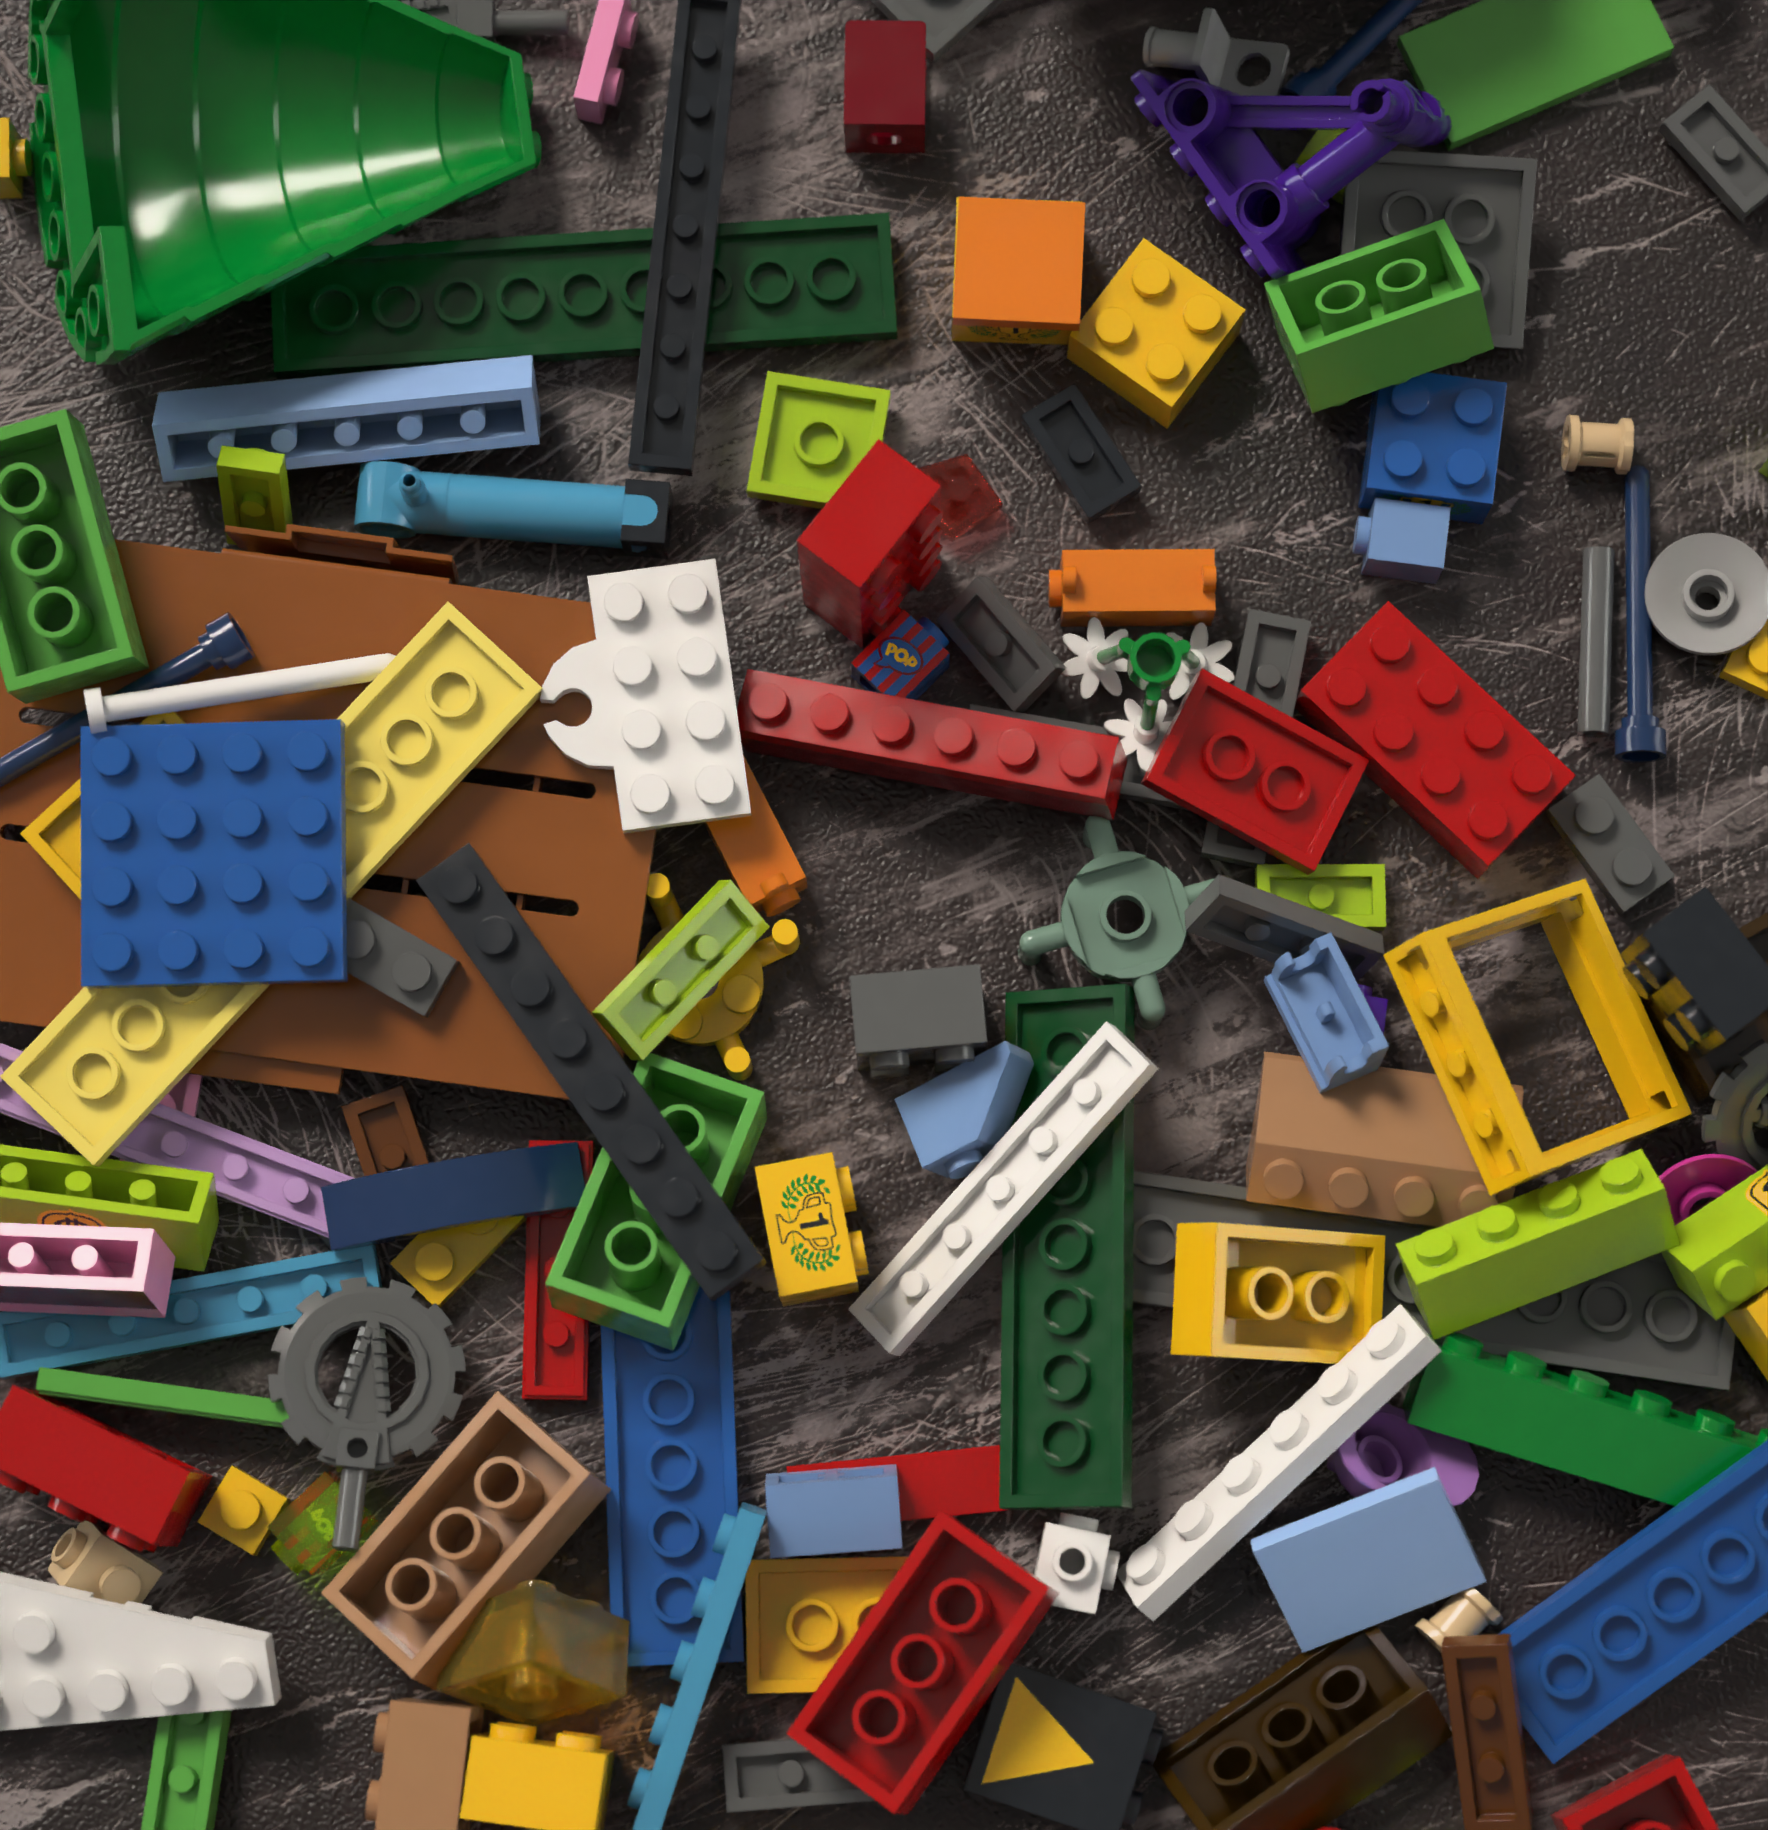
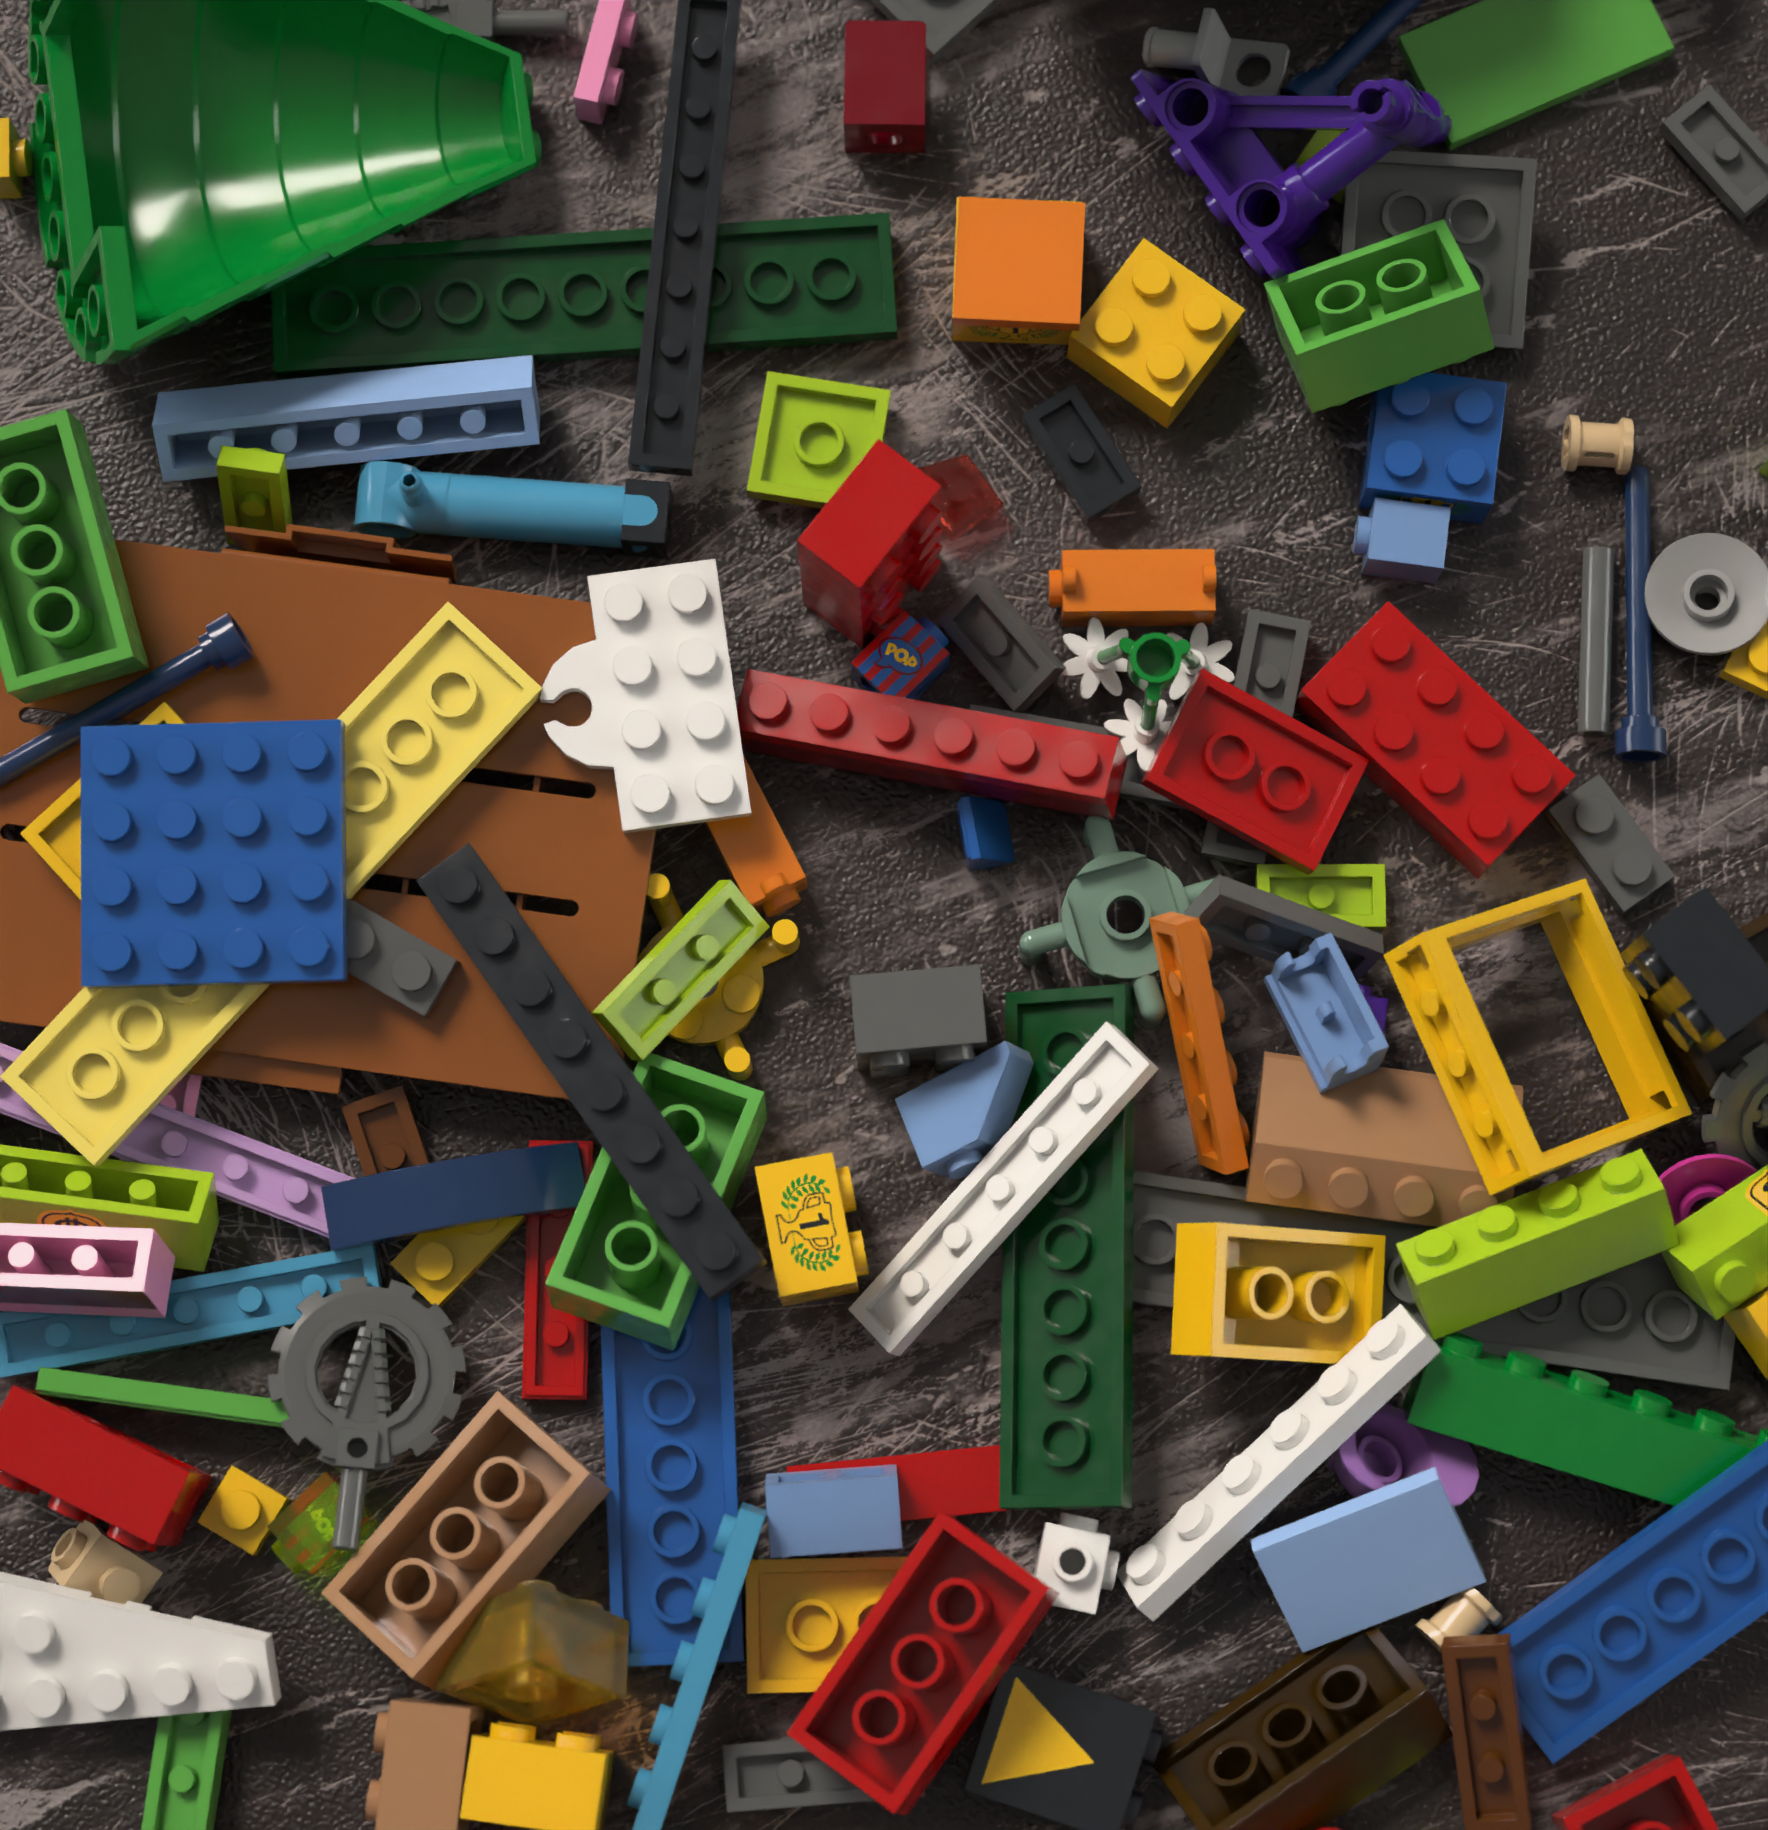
white bar [84,653,396,734] -> none
none -> blue slope [957,796,1015,871]
none -> orange plate [1149,911,1250,1175]

